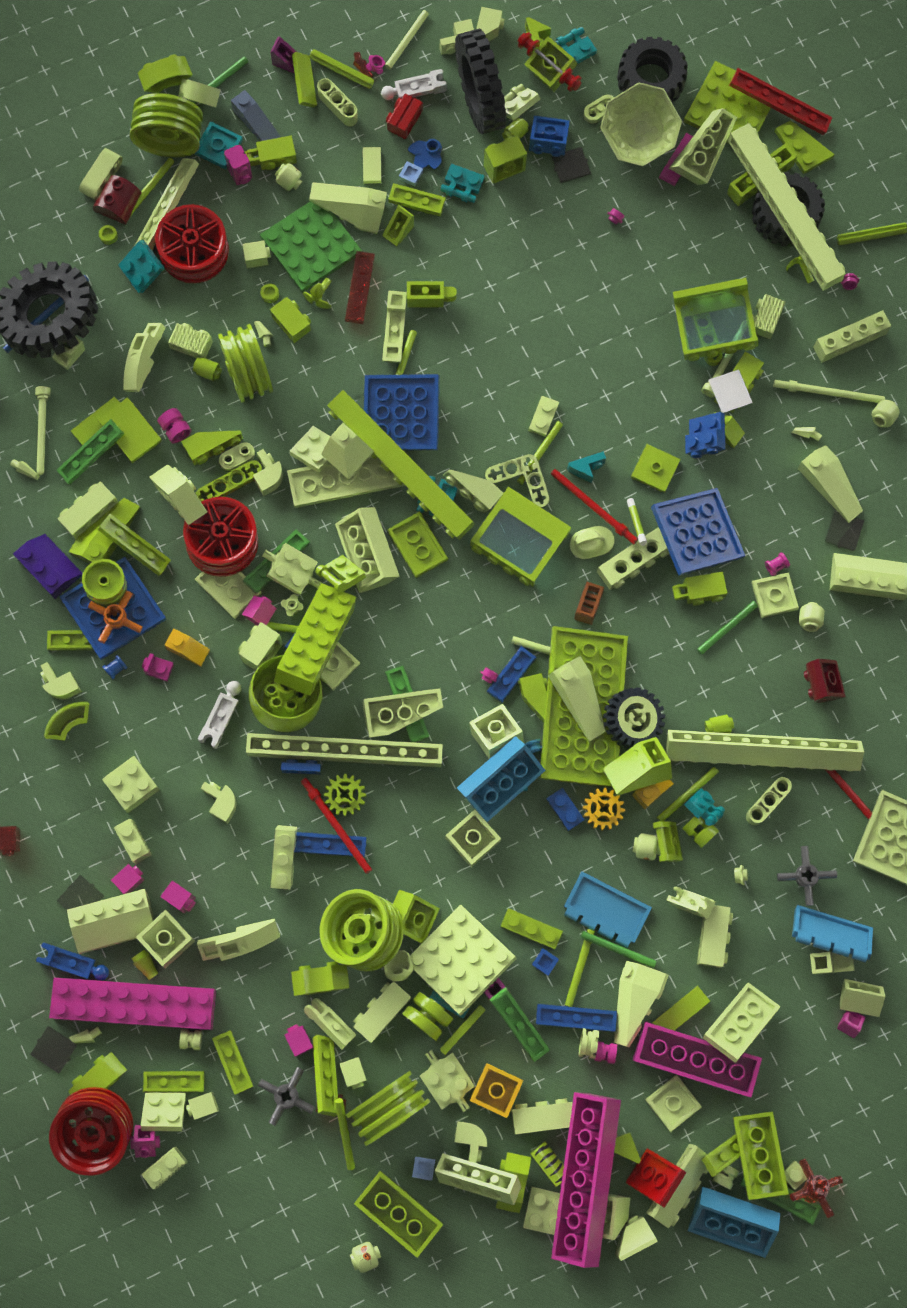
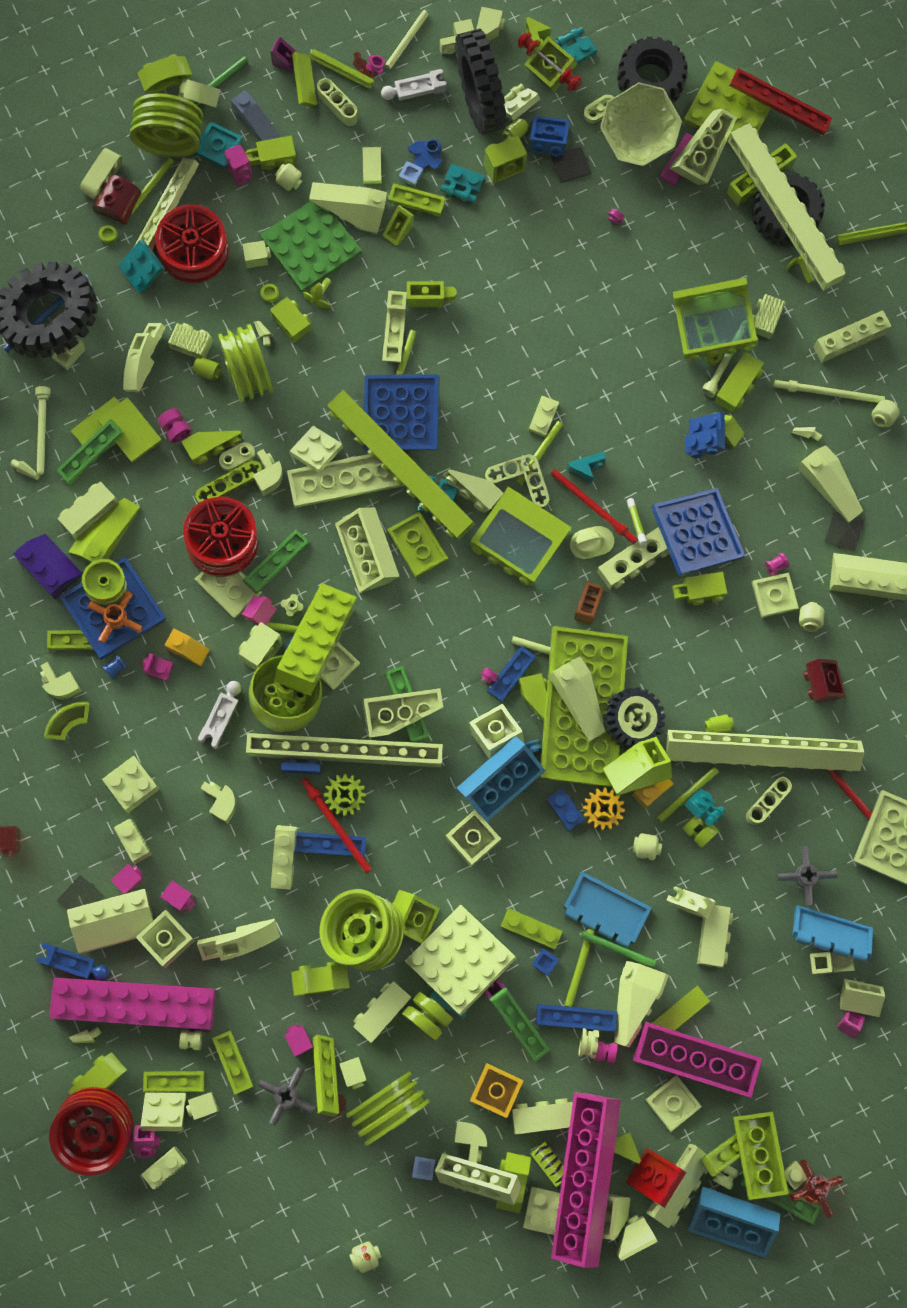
clear smoke piece [30,1026,77,1073] -> none
lime plate [97,514,171,576] -> none
lime cone [131,949,158,980] -> none
yellowish green wedge [149,464,207,525] -> none
yellowish green plate [262,543,322,595] -> none
yellowish green hinge [304,998,356,1050] -> none
lime plate [315,555,366,593] -> none
yellowish green slope [321,423,374,479] -> none
lime bar [335,1098,355,1170] -> none
clear red plate [345,251,375,324] -> none
lime brick [354,1170,443,1258] -> none
yellowish green hair [384,950,413,982] -> none
red brick [386,93,423,139] -> none
yellowish green plate [420,1050,475,1112] -> none
lime tile [440,1005,486,1055] -> none
lime plate [631,444,681,493] -> none
lime plate [653,821,683,862] -> none
bright green bar [697,601,758,655] -> none
yellowish green plate [703,983,780,1063] -> none
white sticker [709,370,753,413] -> none
yellowish green plate [734,865,748,885] -> none
lime wing [774,120,835,174] -> none
dark pink plate [841,273,859,290] -> none

